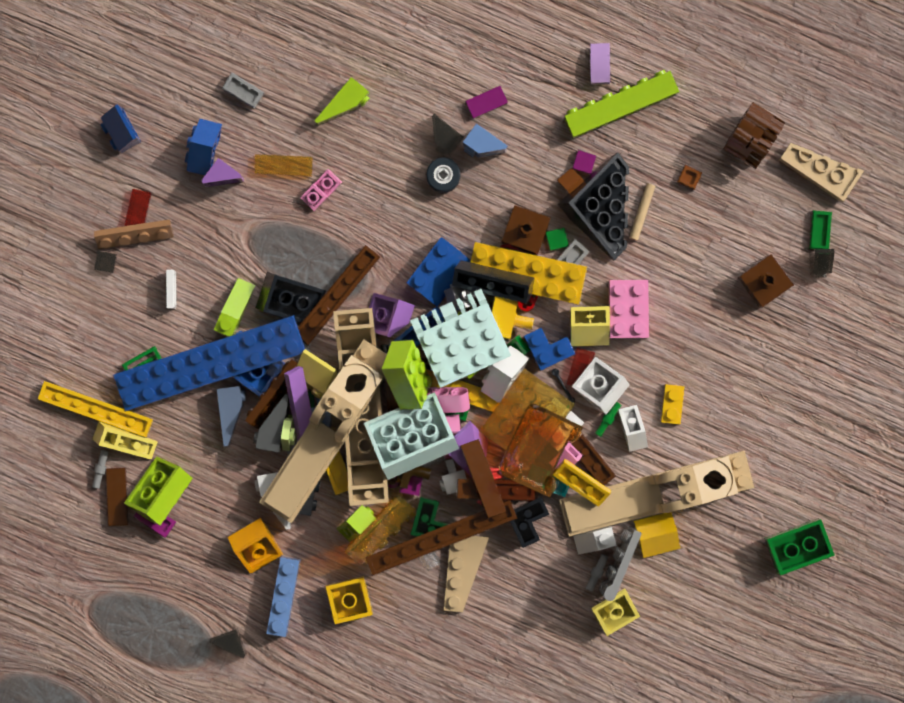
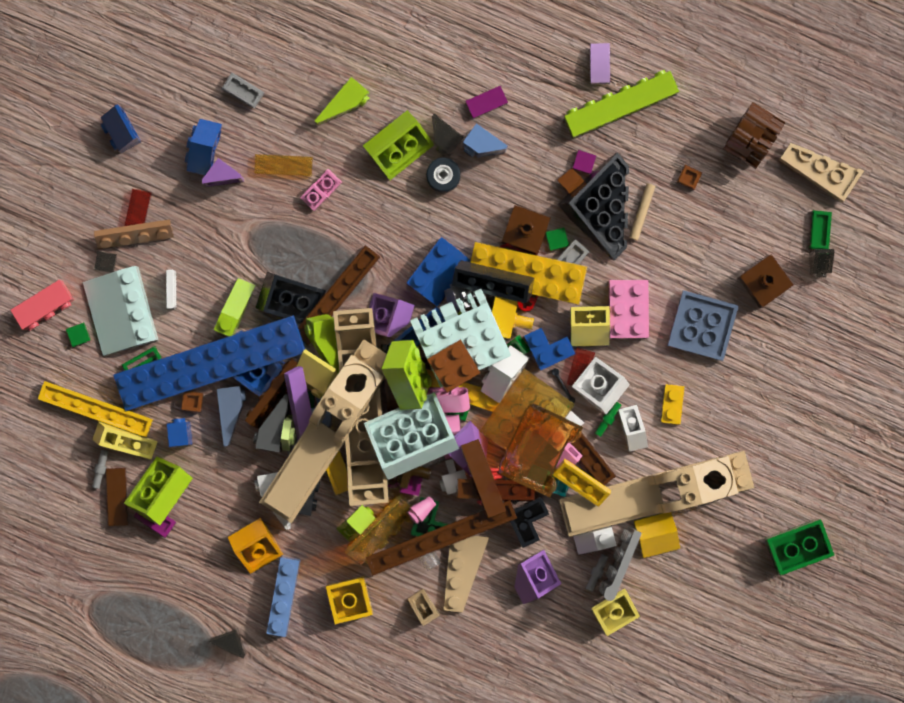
none -> coral brick [10,280,74,331]
none -> green tile [66,322,91,347]
none -> light aqua slope [83,266,159,356]
none -> blue brick [167,418,193,447]
none -> dark orange plate [181,391,204,412]
none -> lime slope [305,314,339,374]
none -> lime slope [363,110,434,180]
none -> bright pink cone [407,497,436,524]
none -> tan slope [408,589,440,626]
none -> dark orange plate [427,339,480,393]
none -> medium lavender slope [514,550,561,604]
none -> sand blue plate [667,290,738,361]

